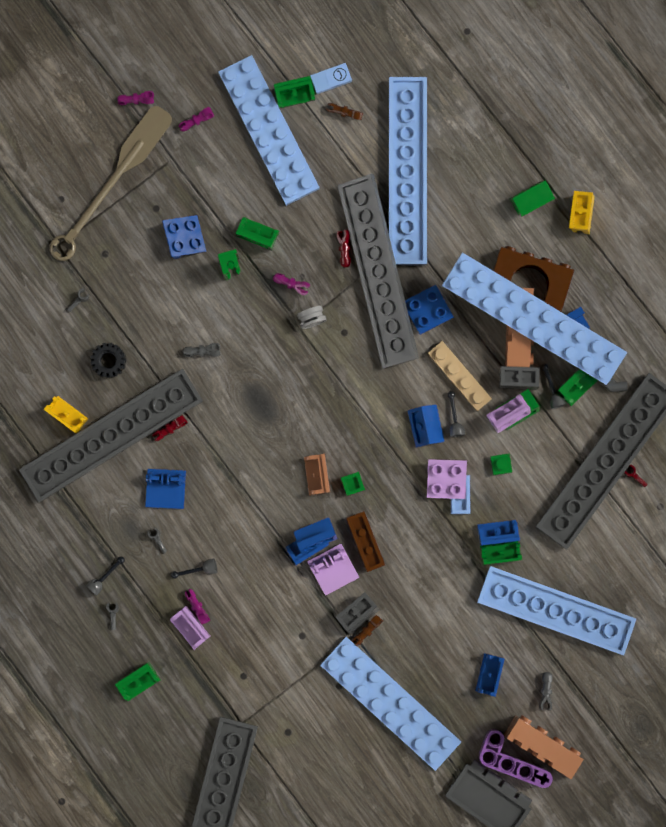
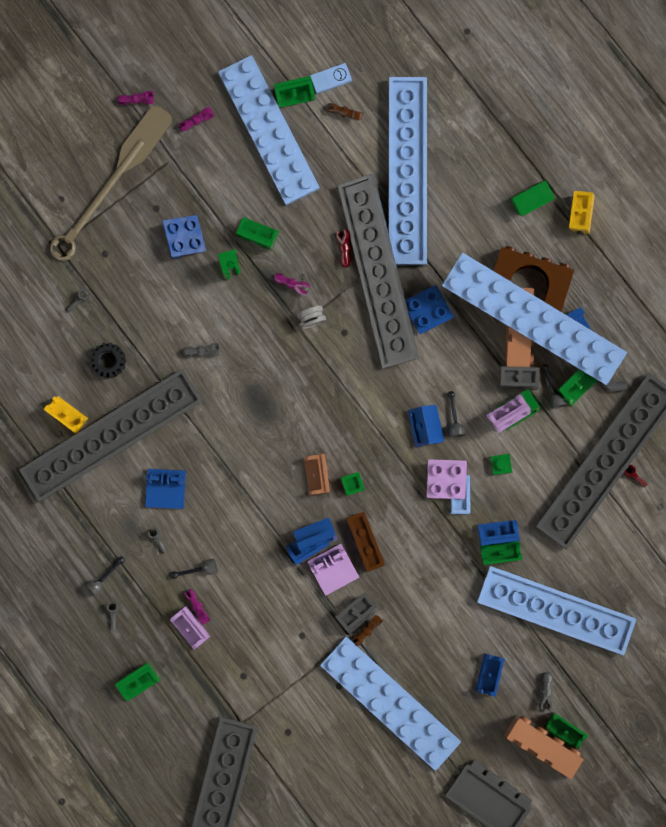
dark red piece [152,415,188,441] -> none
tan plate [428,341,492,411] -> none
medium lavender beam [479,729,553,788] -> none
none -> green hinge [543,712,589,749]

